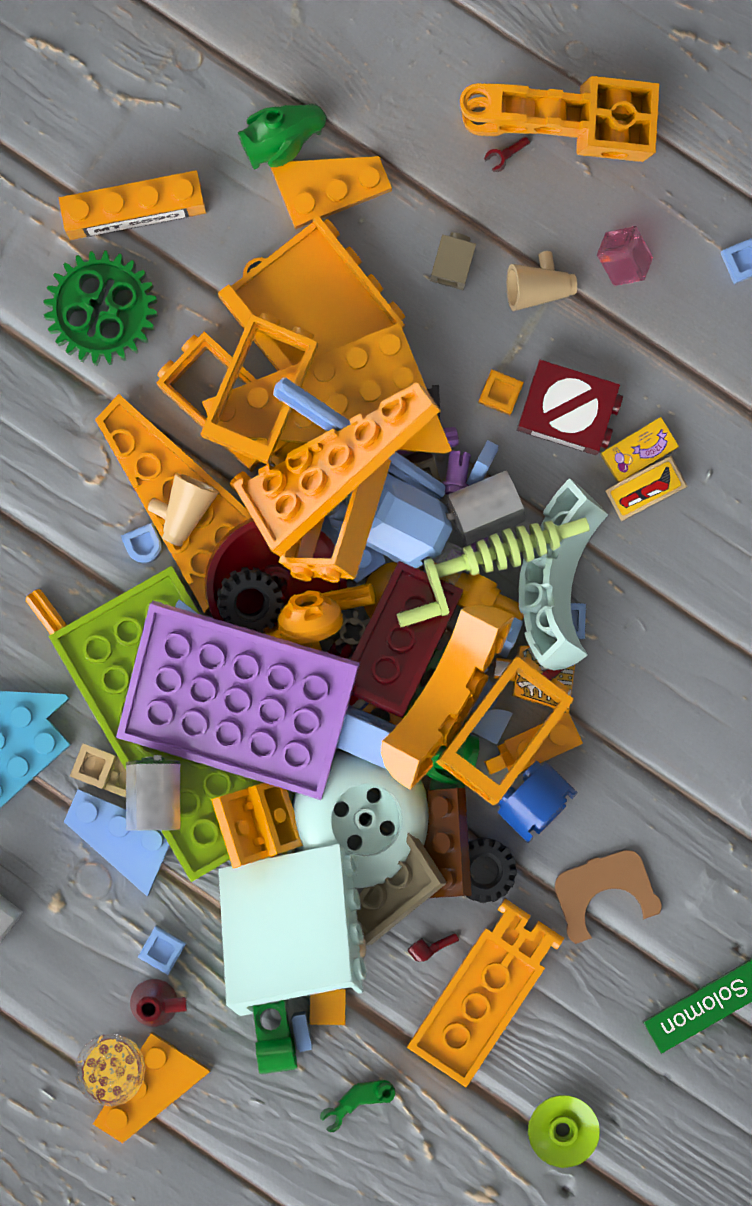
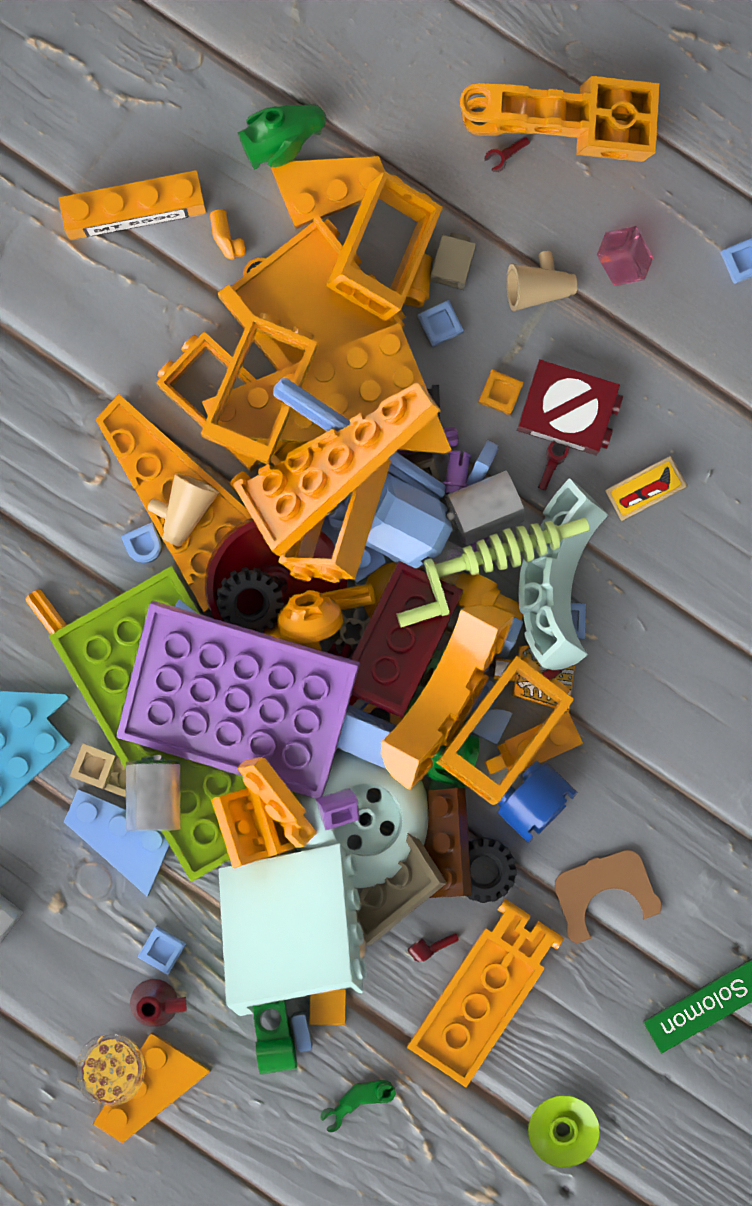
green gear [43,250,158,366] -> none
yellow tile [600,417,679,483] -> none
none -> light orange arm [210,209,246,260]
none -> light orange hinge [237,757,317,848]
none -> medium lavender slope [316,788,359,830]
none -> light orange window [326,171,443,321]
none -> light orange cone [404,253,433,307]
none -> light blue tile [417,300,464,348]
none -> dark red hand [538,440,569,491]

